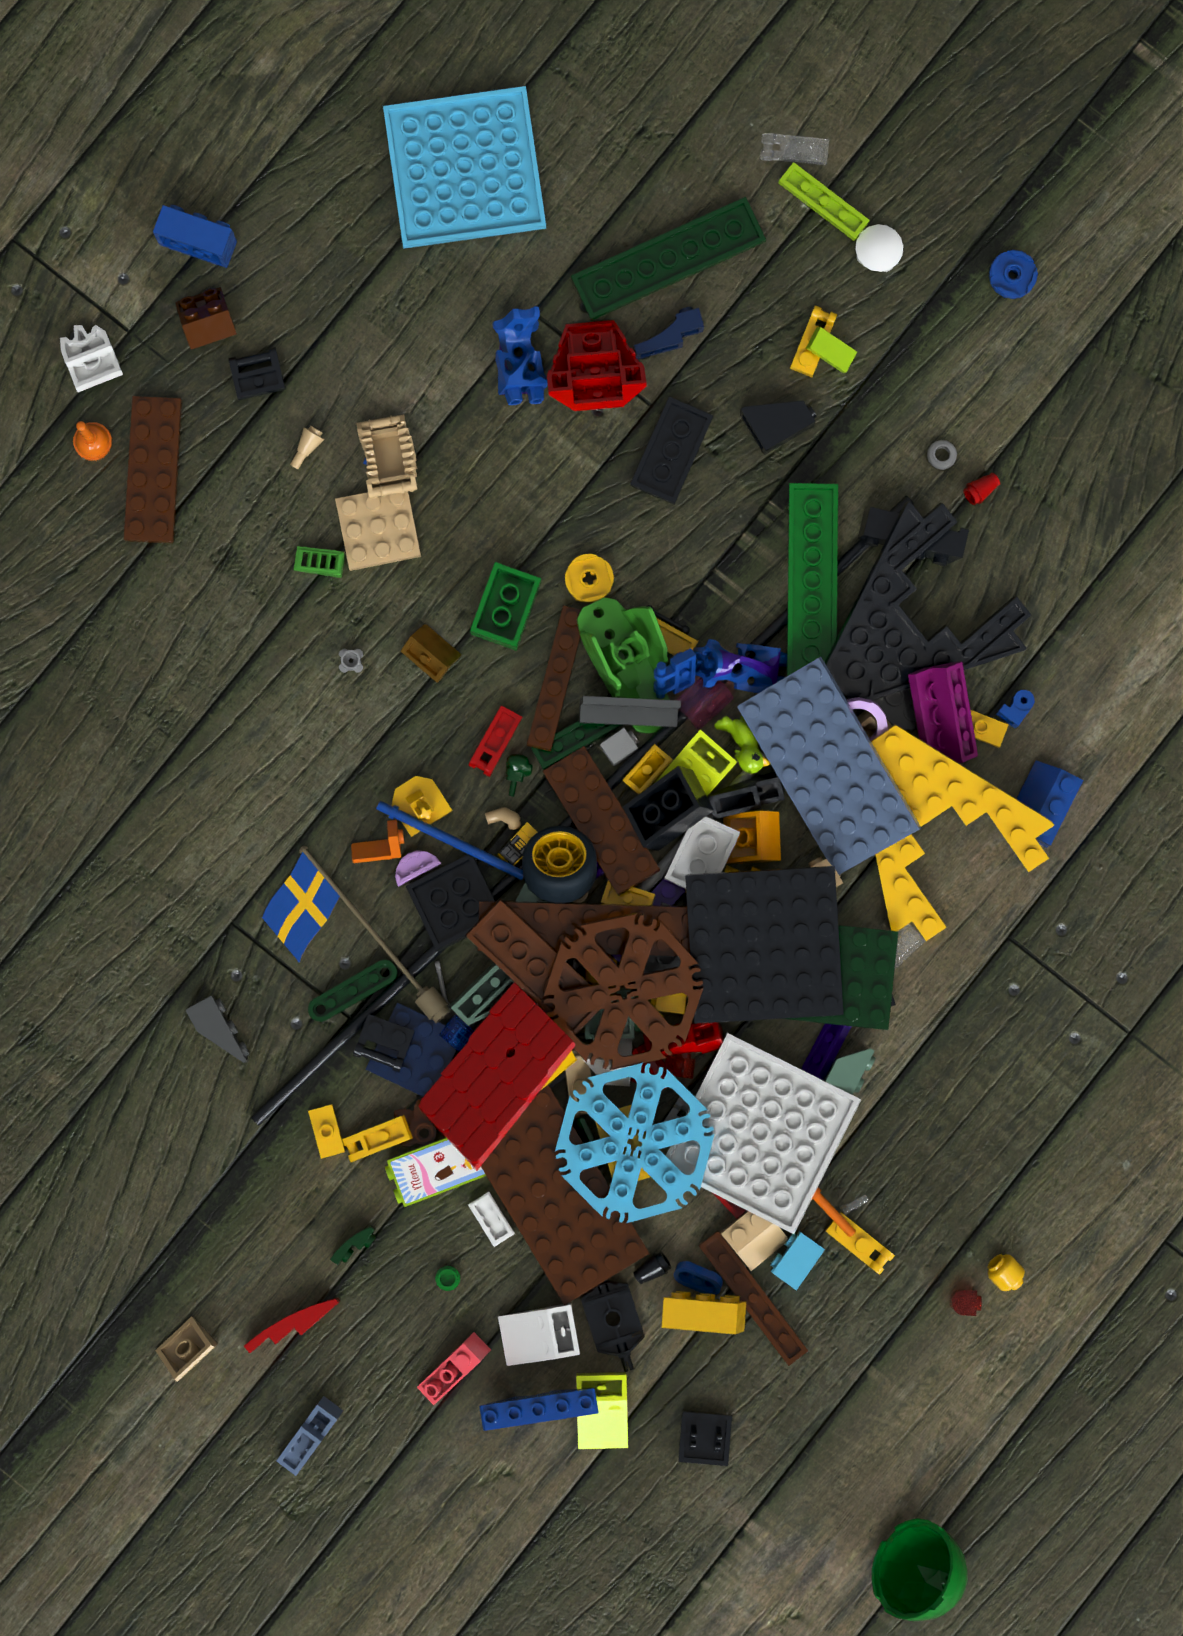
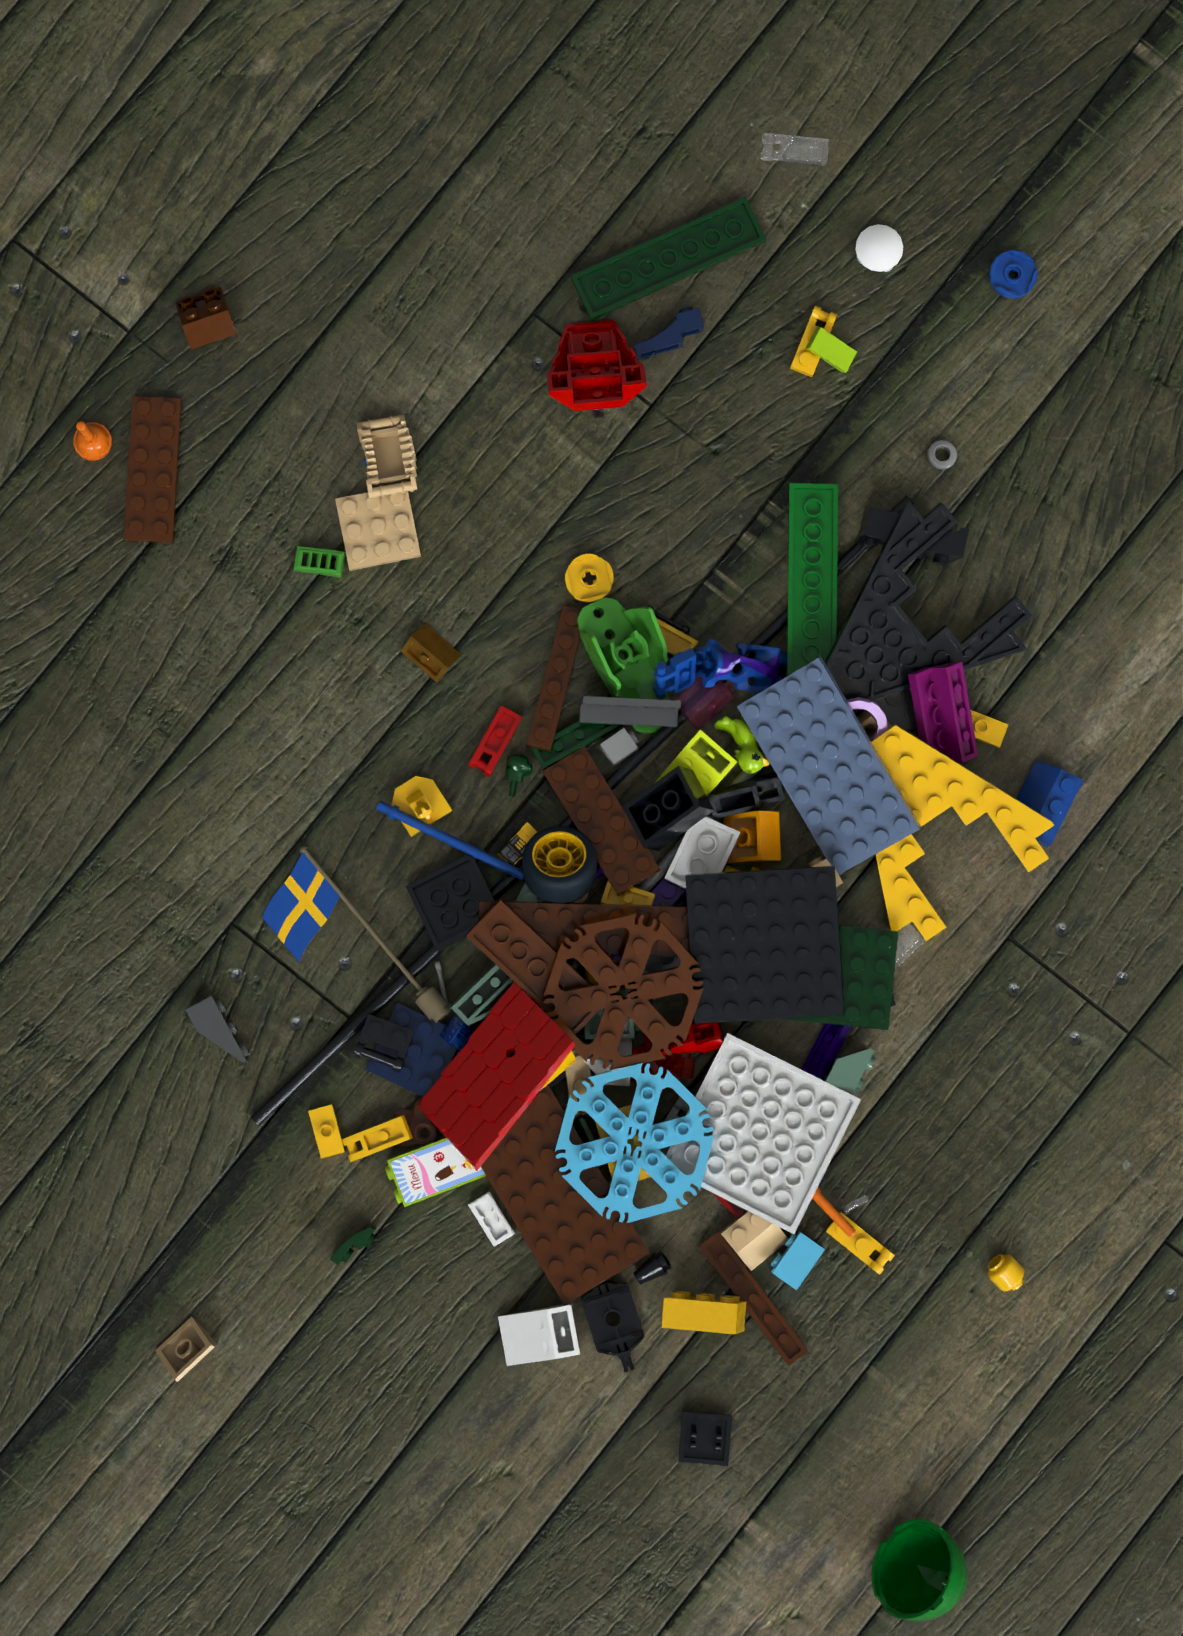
white plate [60,325,123,392] -> none
blue brick [153,205,237,268] -> none
black plate [228,347,286,400] -> none
red slope [244,1297,340,1353] -> none
sand blue slope [276,1396,343,1476] -> none
tan cone [290,425,325,469] -> none
dark green plate [308,960,397,1022] -> none
light grey plate [339,649,363,673] -> none
orange bracket [351,820,405,863] -> none
medium azure plate [383,86,546,249] -> none
lavender plate [395,851,441,887] -> none
coral slope [417,1332,491,1405] -> none
green plate [435,1266,460,1291] -> none
green brick [470,562,541,651] -> none
blue slope [479,1388,599,1431] -> none
tan arm [485,807,521,830] -> none
blue hips [492,307,548,405] -> none
neon yellow slope [576,1372,628,1449] -> none
yellow slope [622,744,673,795] -> none
black plate [630,397,713,505] -> none
yellow brick [651,993,687,1015] -> none
blue plate [674,1261,723,1295] -> none
black slope [740,401,817,455] -> none
lime plate [778,162,870,241] -> none
clear red plate [950,1289,982,1316] -> none
red cone [963,473,1000,505] -> none
blue leg [995,690,1035,729] -> none

